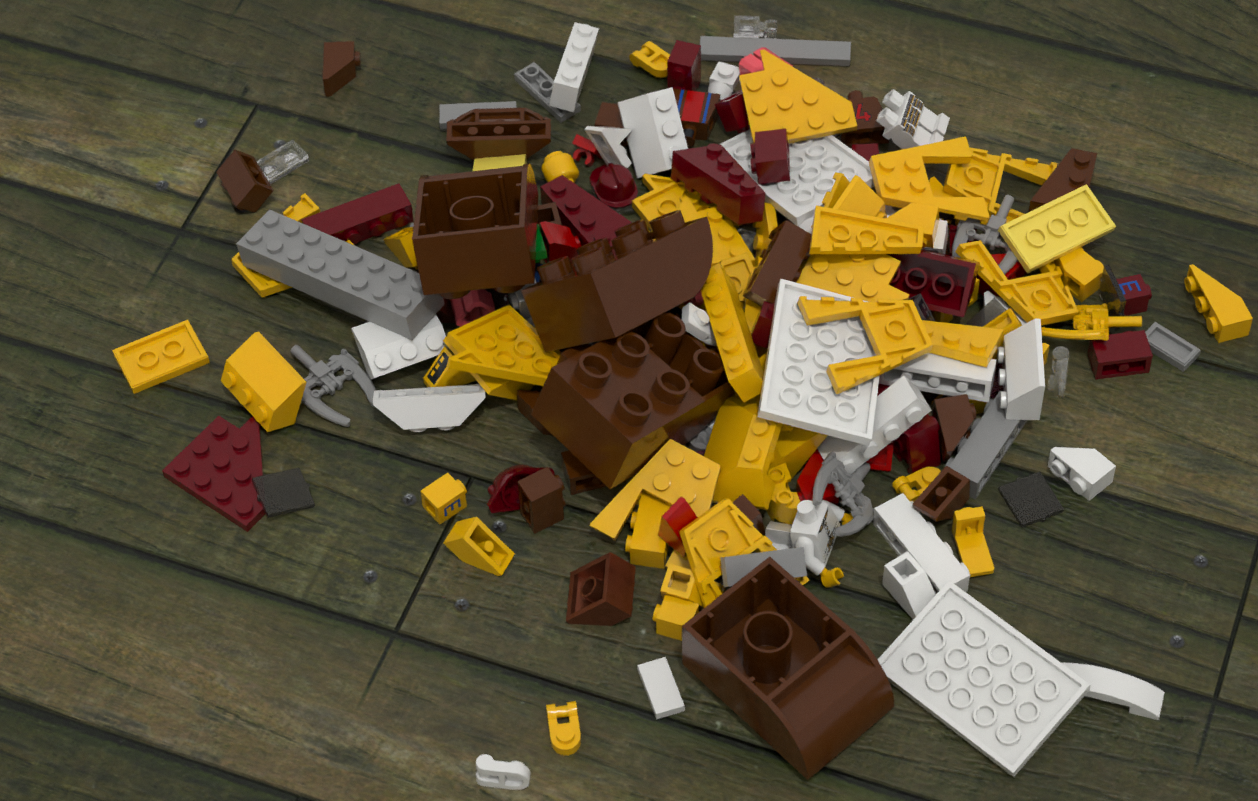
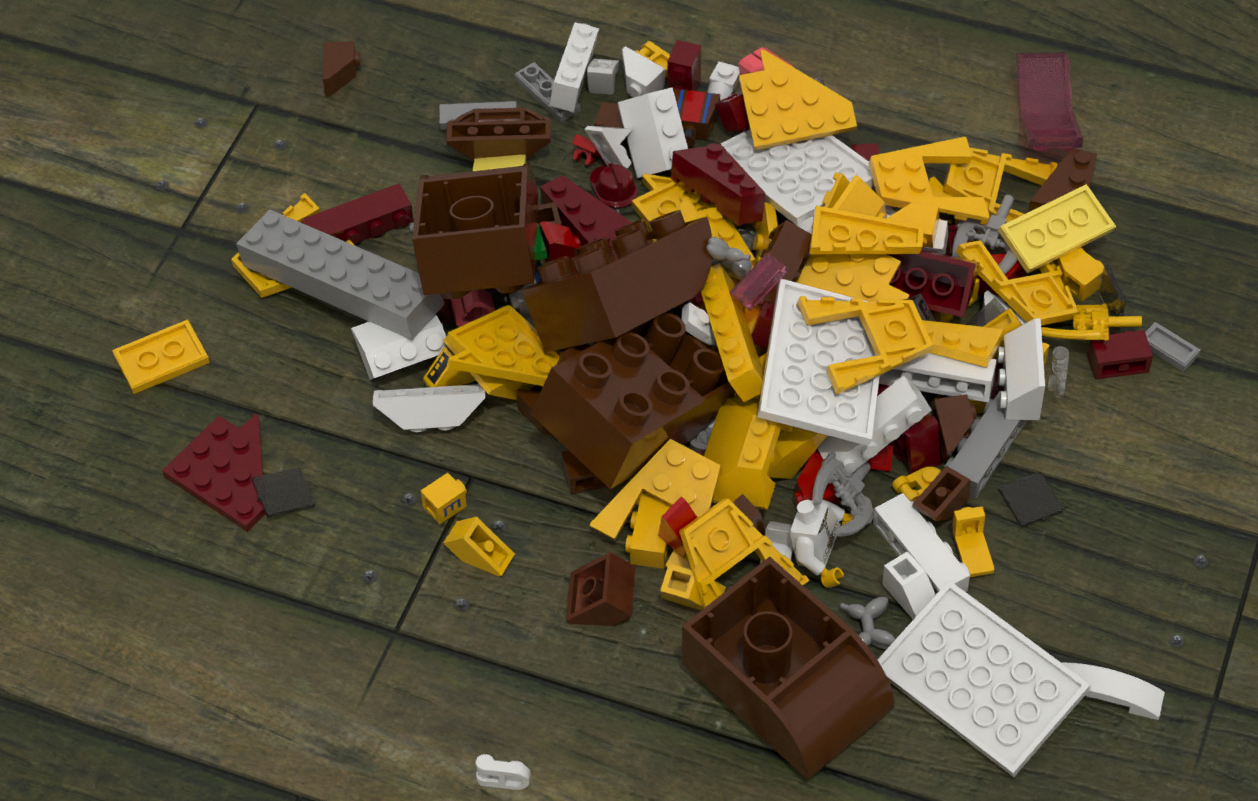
reddish brown brick [216,150,274,213] -> none
yellow slope [221,332,307,432] -> none
clear plate [257,139,309,185] -> none
light grey bar [290,345,376,427] -> none
yellow slope [383,227,418,270] -> none
dark red hat [487,464,555,513] -> none
reddish brown brick [517,467,566,534] -> none
yellow head [541,151,580,183] -> none
yellow plate [546,701,581,755] -> none
white tile [637,657,685,720] -> none
yellow brick [652,594,699,641] -> none
light grey tile [700,36,851,66] -> none
light grey tile [720,547,807,587] -> none
clear plate [734,16,777,39] -> none
dark red brick [750,129,790,184] -> none
yellow cylinder [766,462,800,525] -> none
reddish brown torso [840,90,889,148] -> none
white hips [876,89,950,164] -> none
white slope [1048,447,1116,501] -> none
dark red brick [1106,274,1152,316] -> none
yellow slope [1184,264,1253,343] -> none
none -> white slope [587,59,619,95]
none -> white slope [622,46,665,98]
none -> light grey piece [706,237,752,278]
none -> clear pink tile [729,252,789,311]
none -> light grey piece [840,597,896,650]
none -> clear pink windscreen [1016,52,1083,151]

